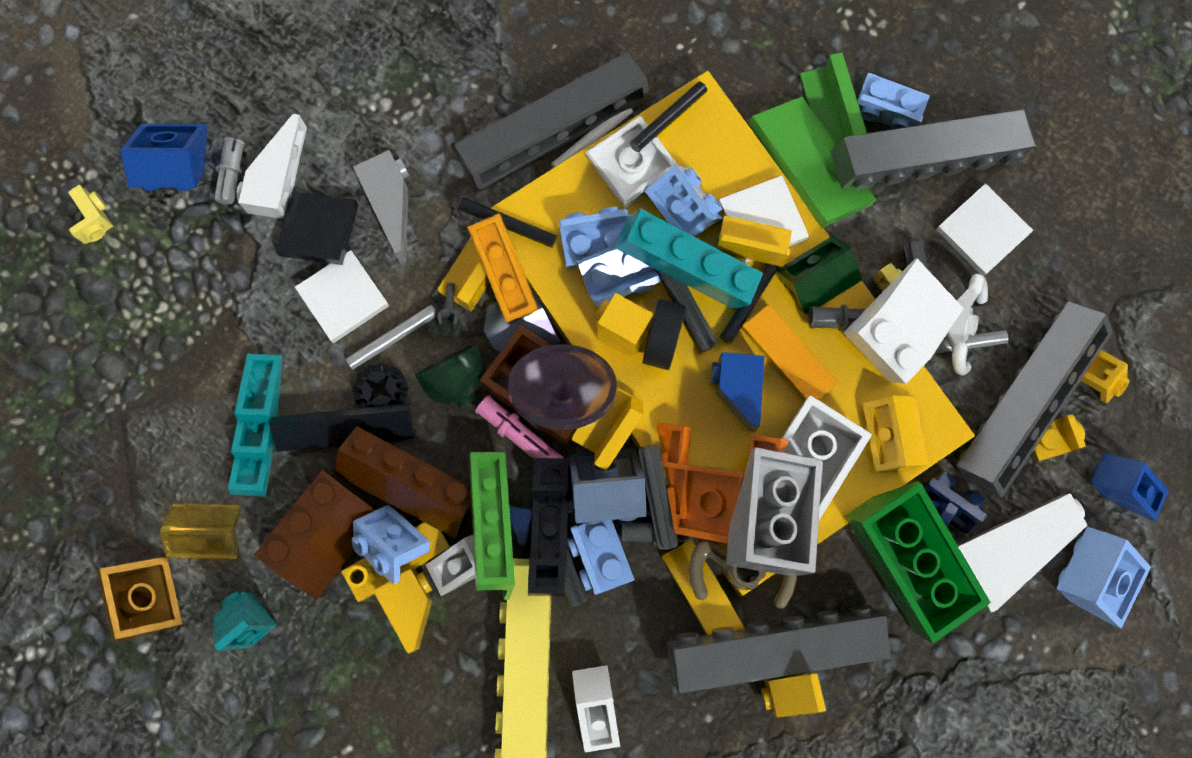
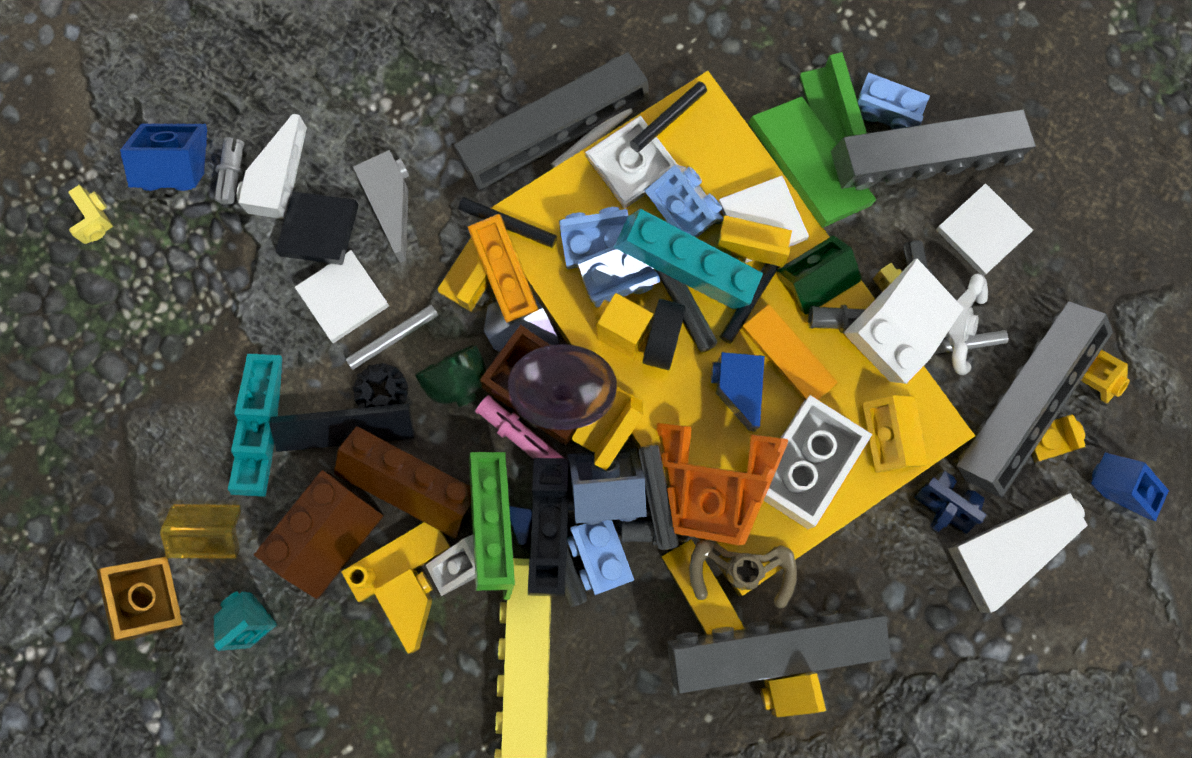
light blue bracket [352,504,430,584] -> none
dark grey hand [438,283,459,332] -> none
white slope [572,665,620,752] -> none
light grey slope [726,447,823,576] -> none
green slope [845,481,991,643] -> none
light blue slope [1056,527,1151,629] -> none

